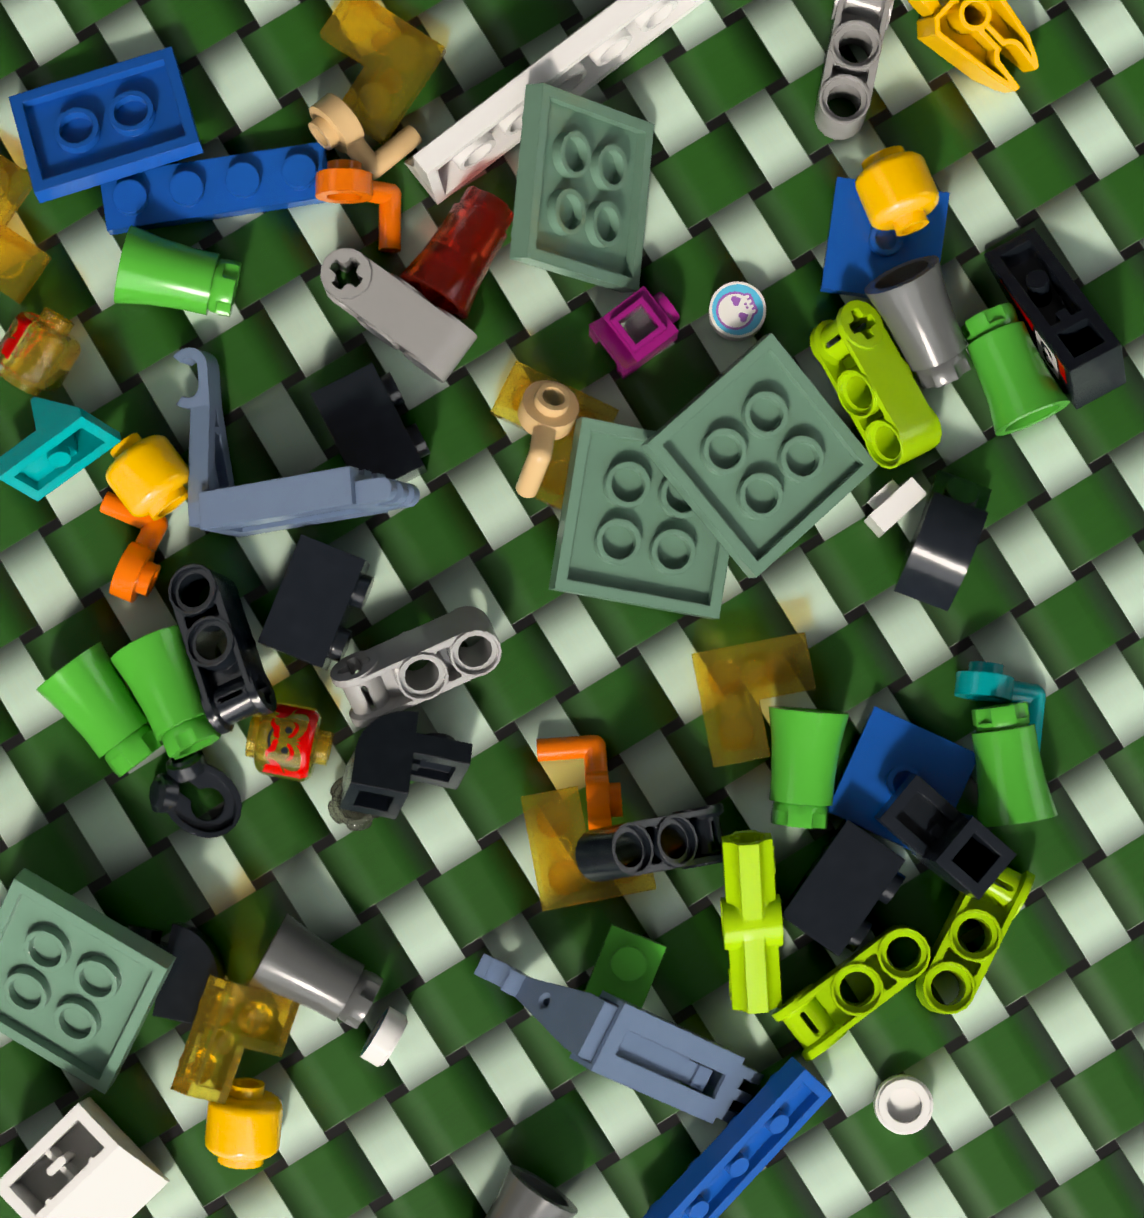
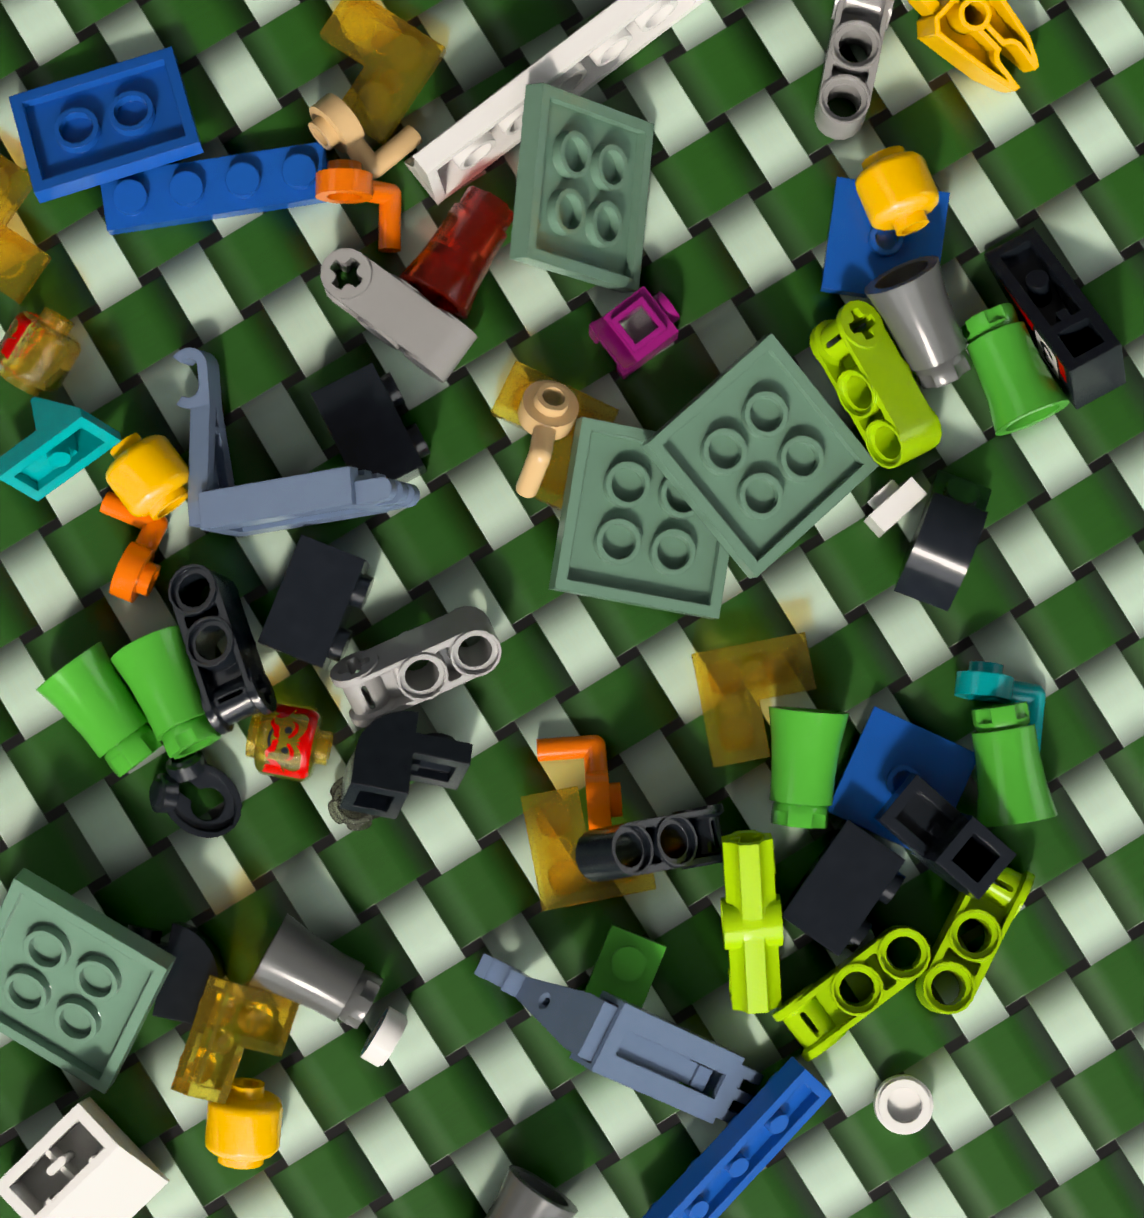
bright green plant [114,225,242,317] -> none
tile [708,281,766,341] -> none

